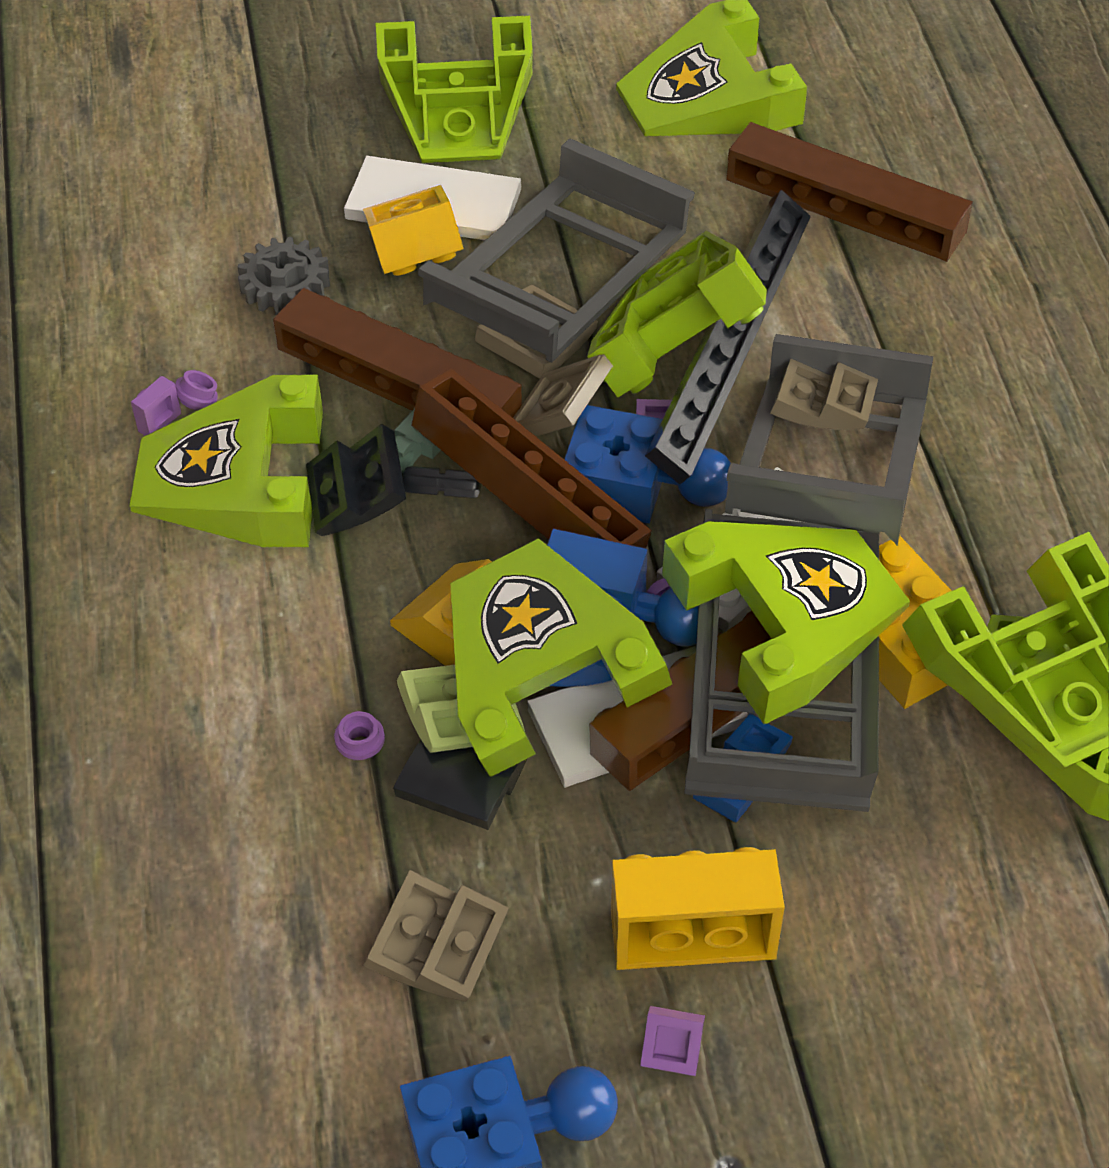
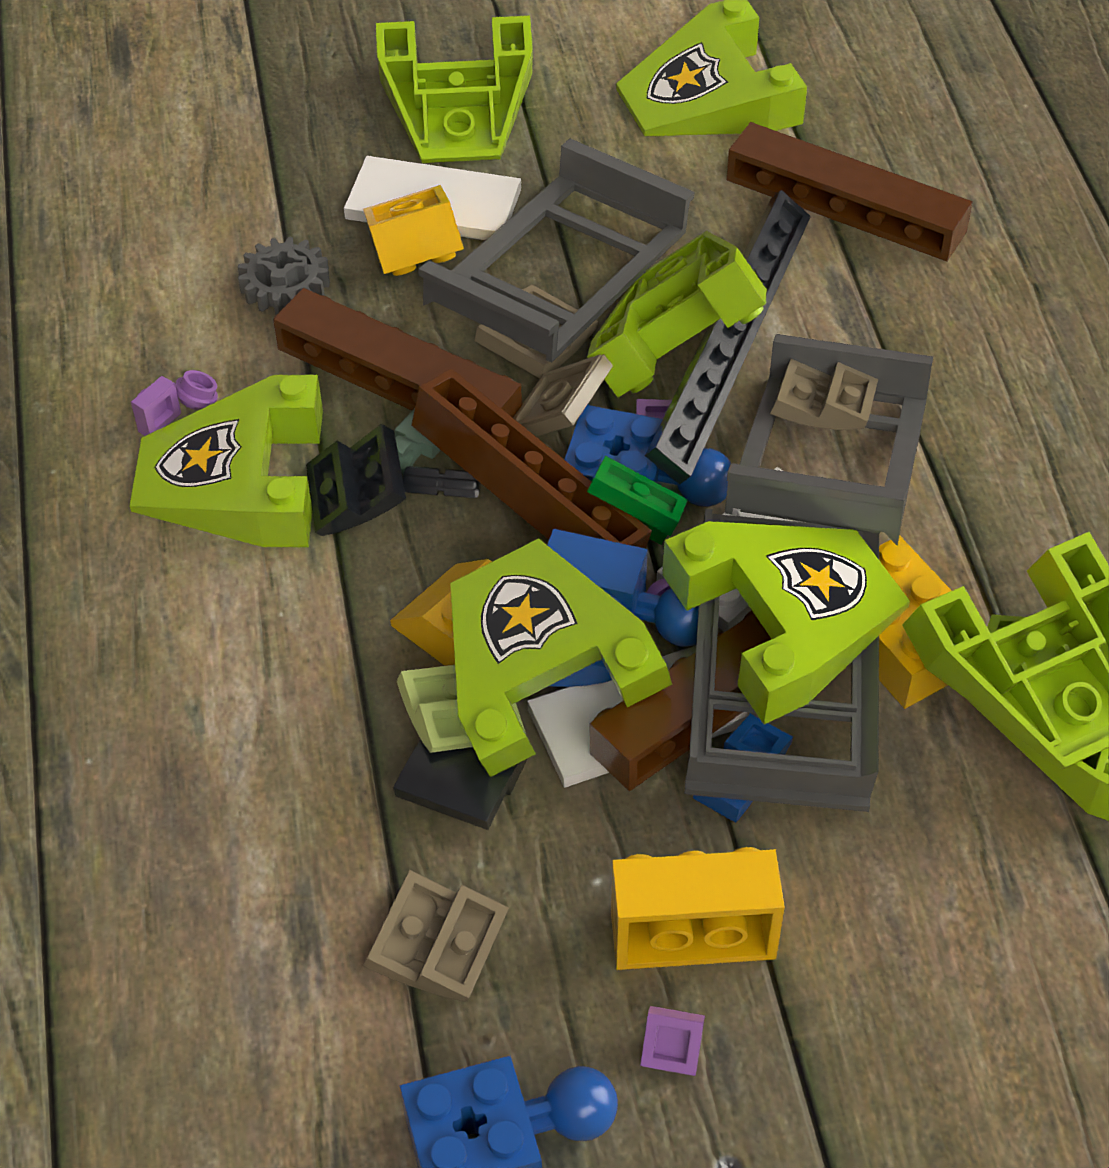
medium lavender plate [334,711,385,760] -> none
none -> green panel [587,456,688,545]

